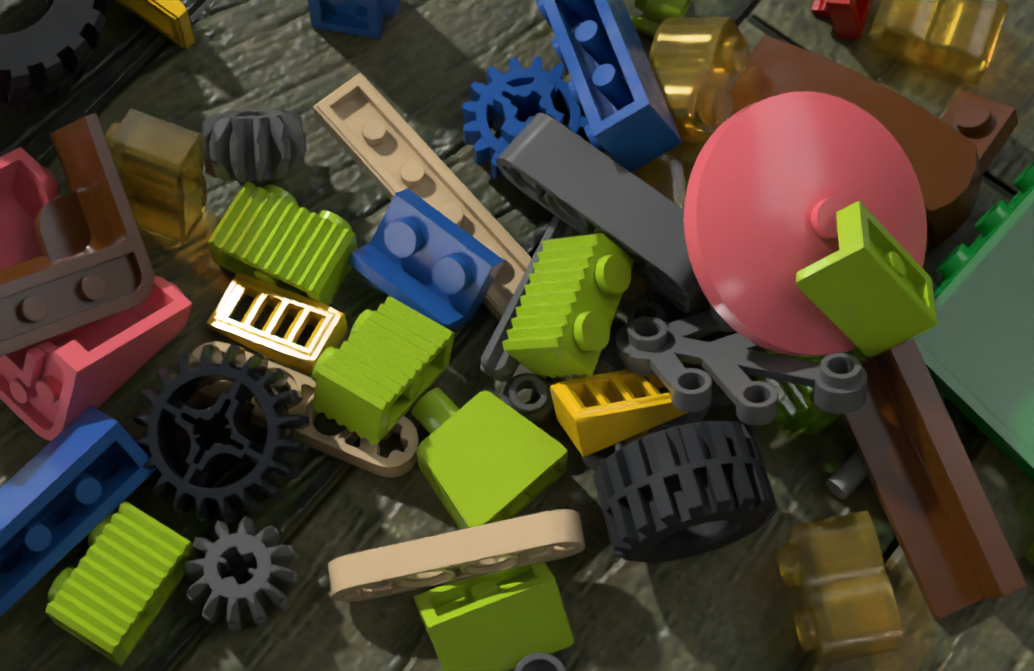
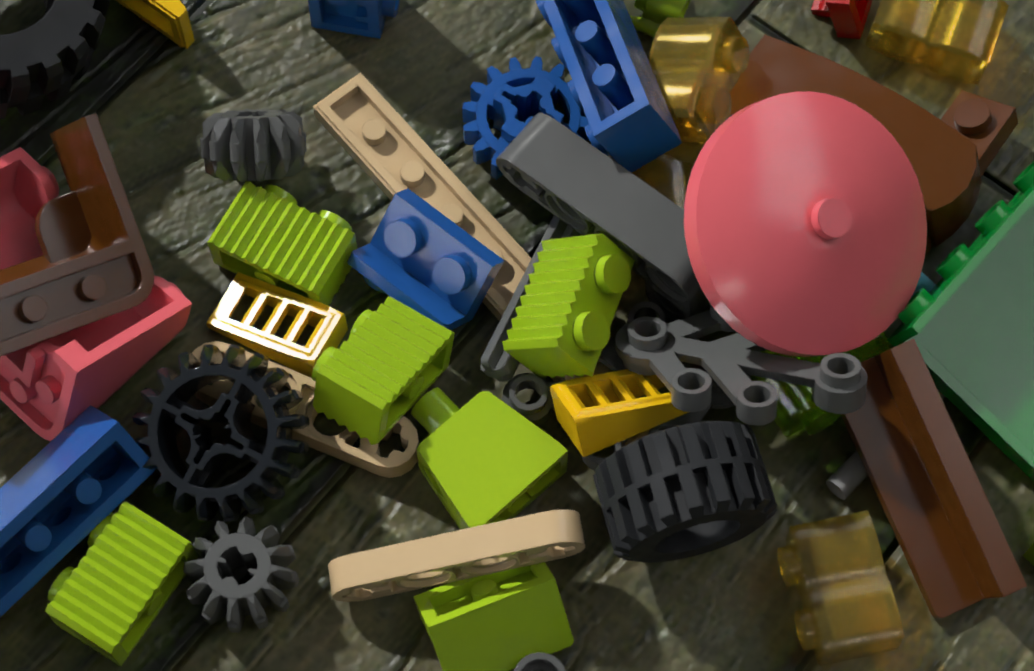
clear yellow brick [105,108,207,245] -> none
lime panel [796,200,938,357] -> none

